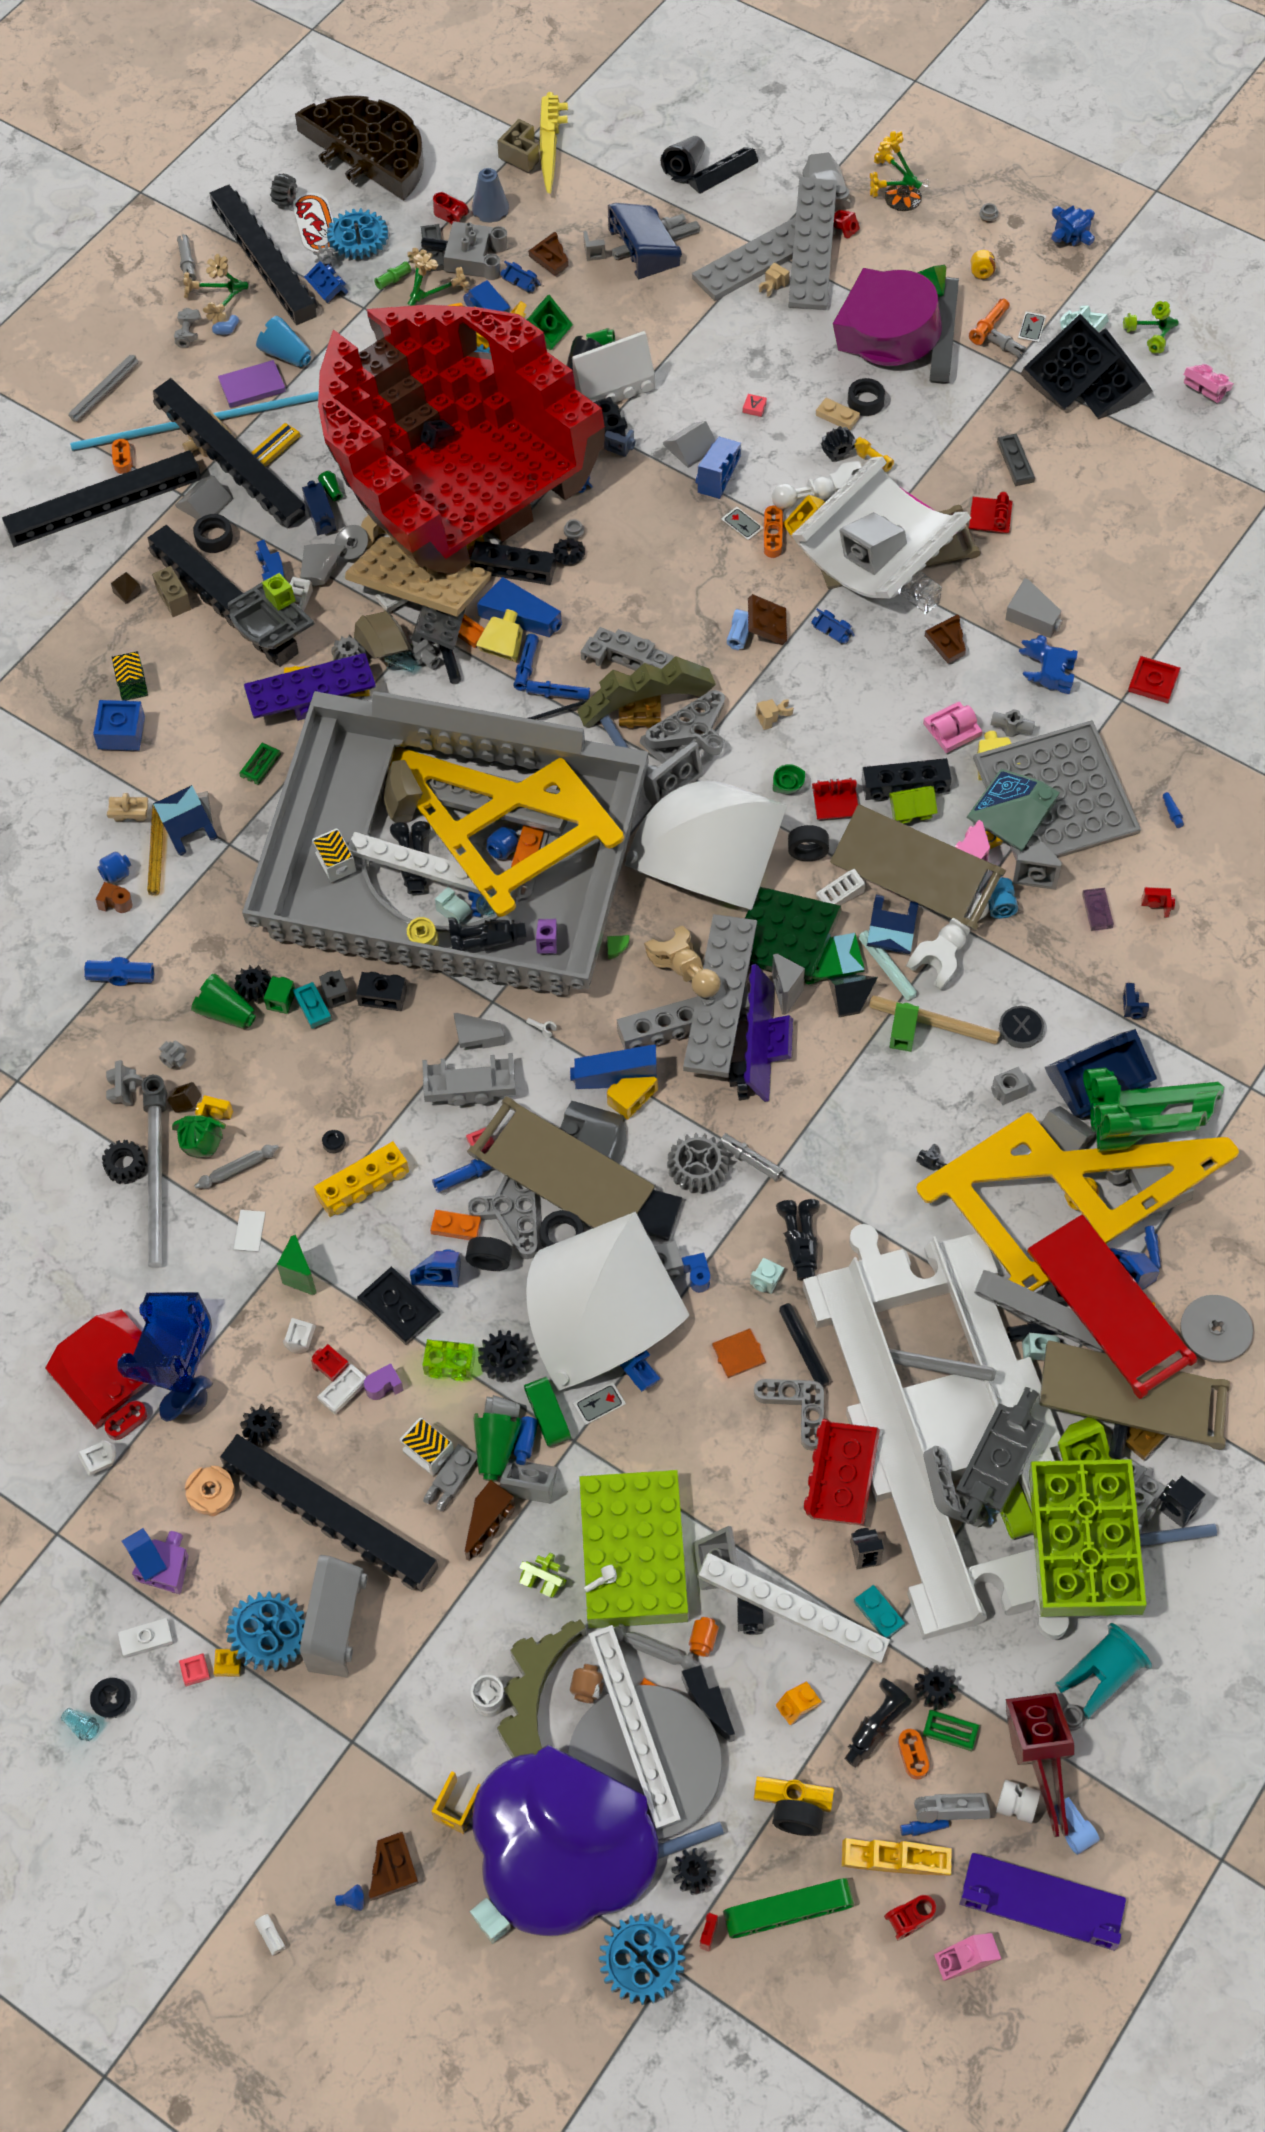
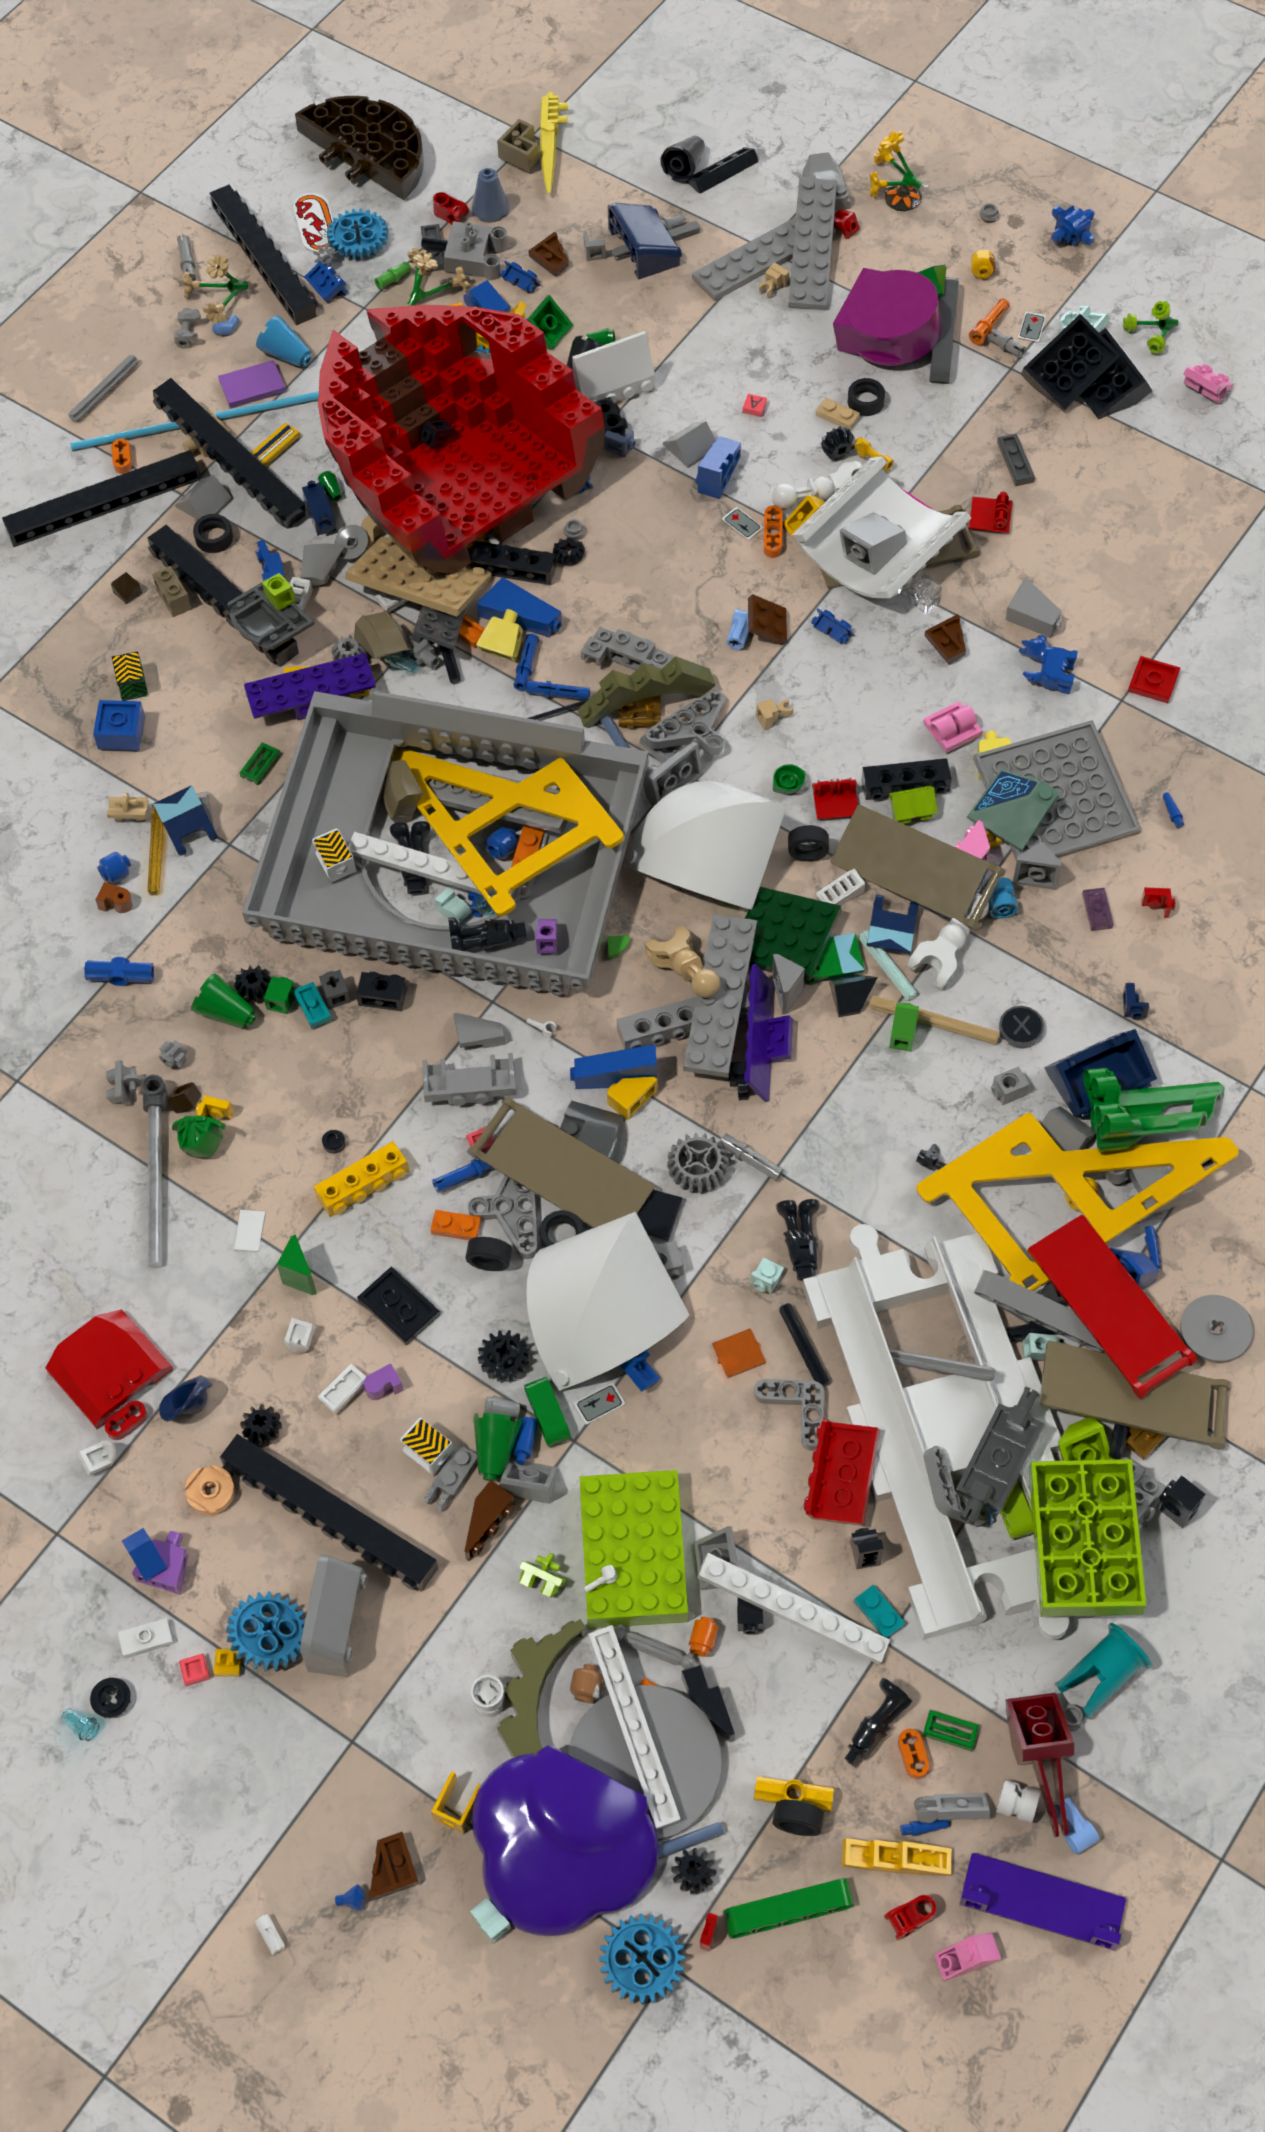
black tyre [102,1140,146,1184] -> none
clear blue windscreen [117,1292,212,1392] -> none
light grey wheel [194,1145,279,1189] -> none
dark grey gear [270,173,297,207] -> none
red bracket [311,1344,349,1382] -> none
light yellow wheel [407,917,439,946] -> none
blue slope [410,1249,461,1288] -> none
clear neon green brick [422,1339,476,1381] -> none
blue leg [681,1252,710,1293] -> none
light orange bracket [776,1681,822,1725] -> none
black gear [914,1665,958,1710] -> none
light grey axle [990,709,1035,737] -> none
sand blue piece [1139,1524,1217,1546] -> none

